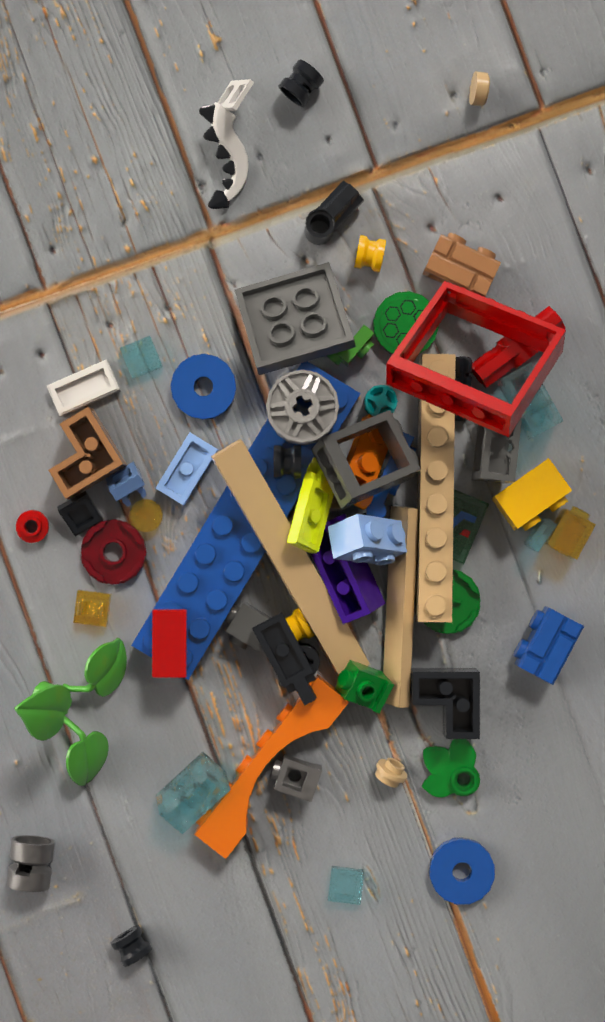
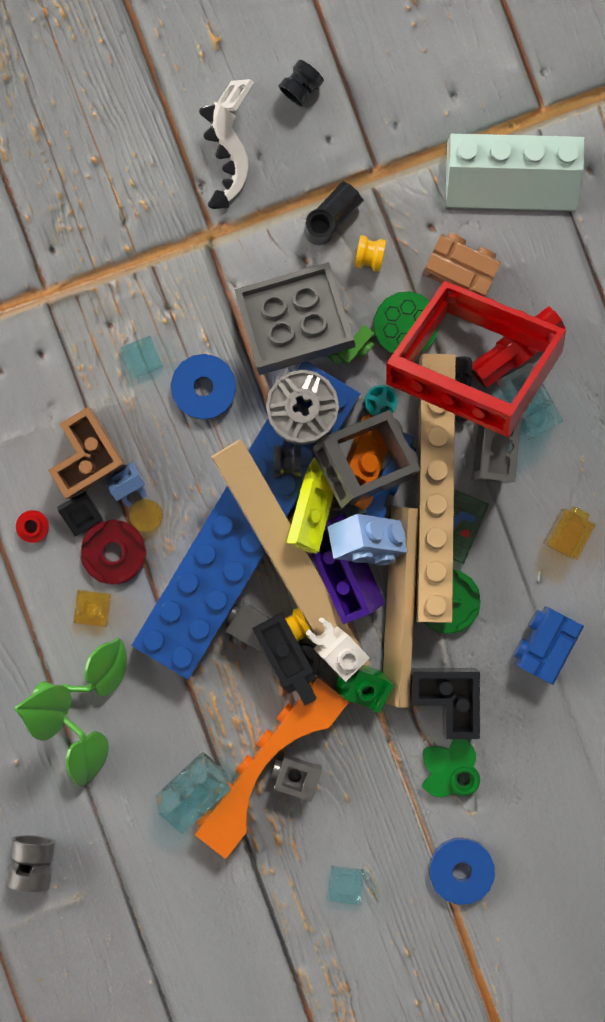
white tile [47,359,121,417] -> none
black wheel [110,925,152,967] -> none
red tile [152,609,187,678] -> none
light blue plate [156,432,218,505] -> none
tan plate [375,758,407,788] -> none
tan tile [469,71,490,106] -> none
yellow brick [492,458,572,531] -> none
clear light blue tile [524,518,557,552] -> none
none -> white brick [306,617,370,681]
none -> light aqua slope [445,133,584,212]

